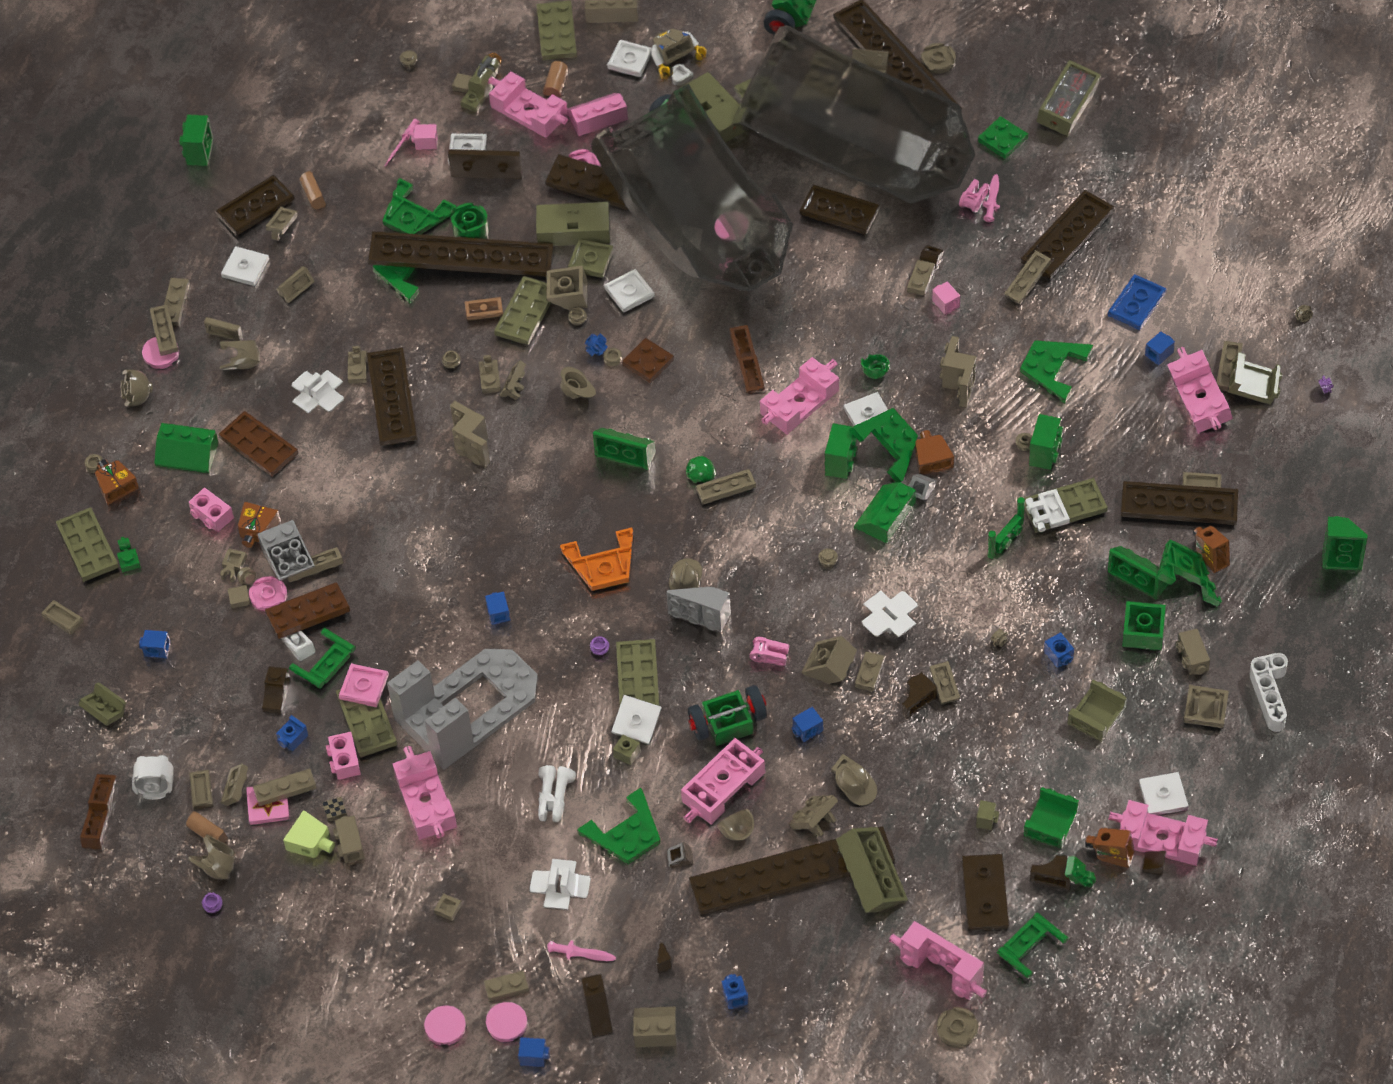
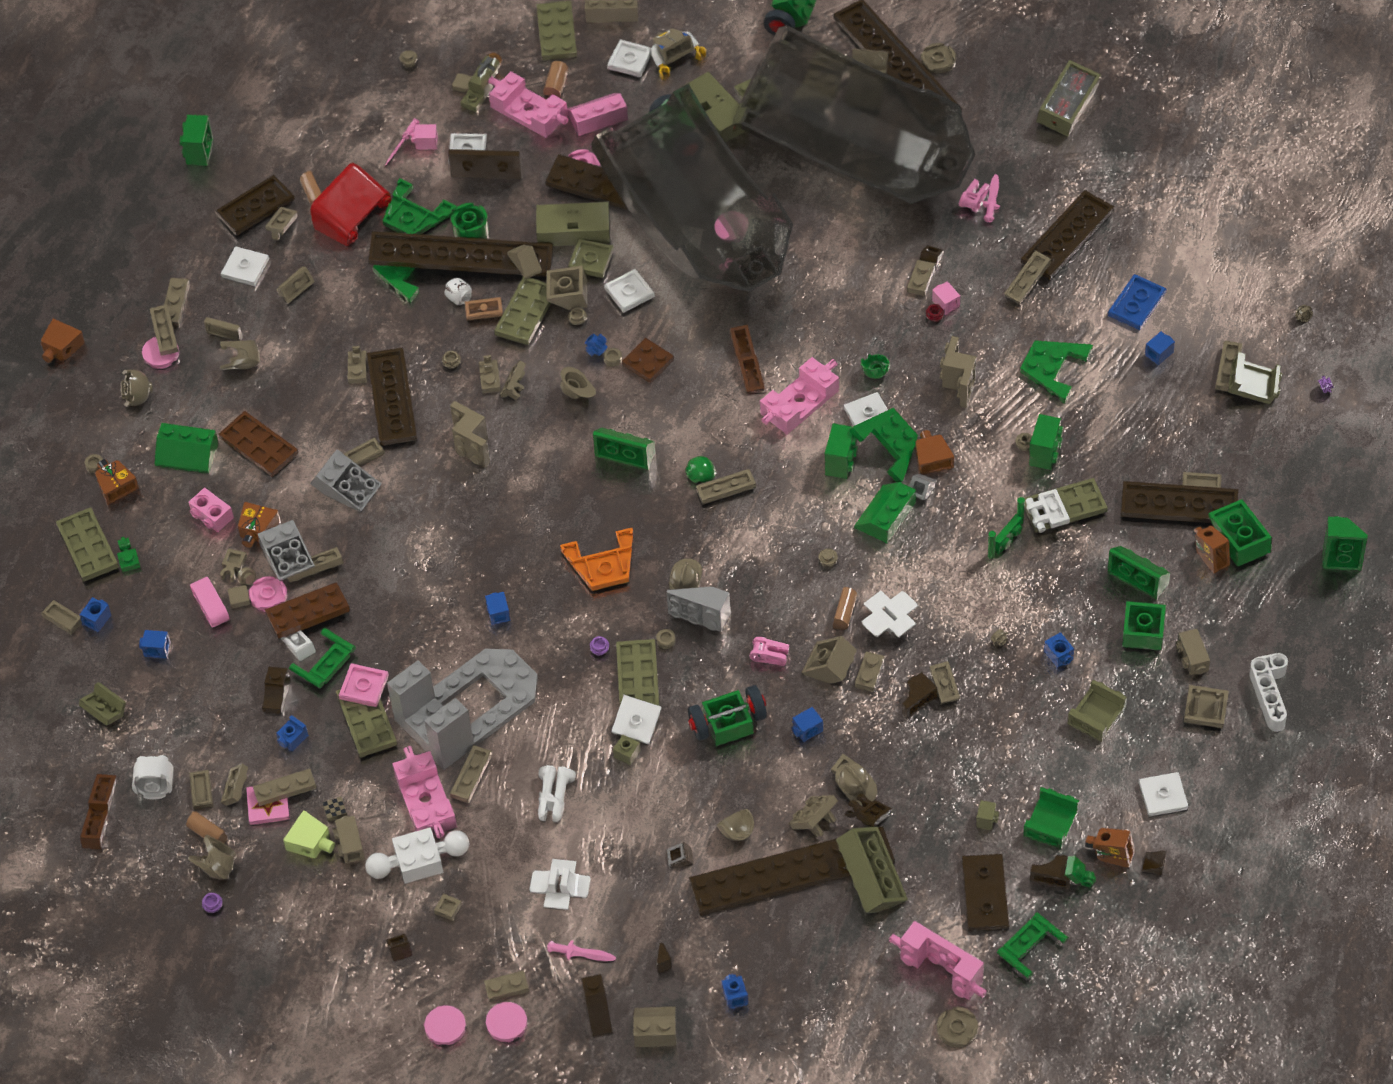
white piece [291,370,344,414] -> none
bright pink brick [326,732,361,780] -> none
blue brick [518,1037,550,1067] -> none
green wing [577,787,661,864] -> none
white tile [672,64,693,86] -> none
bright pink brick [681,738,765,825] -> none
dark brown plate [799,184,880,235] -> none
green plate [978,116,1028,159] -> none
bright pink brick [1109,800,1218,866] -> none
green wing [1157,539,1222,606] -> none
bright pink brick [1167,347,1233,434] -> none
none -> dark orange torso [41,319,85,363]
none -> blue brick [79,597,111,632]
none -> bright pink beam [190,576,230,628]
none -> red windscreen [310,163,392,247]
none -> light grey slope [310,449,382,512]
none -> dark tan tile [344,438,385,467]
none -> white brick [365,827,469,884]
none -> dark brown slope [386,934,412,961]
none -> white head [445,278,472,305]
none -> dark tan plate [450,745,492,803]
none -> dark tan slope [507,245,542,279]
none -> dark tan tile [656,629,676,649]
none -> medium nougat brick [832,586,857,630]
none -> dark brown plate [845,794,892,827]
none -> dark red plate [926,304,944,322]
none -> green slope [1209,499,1272,567]

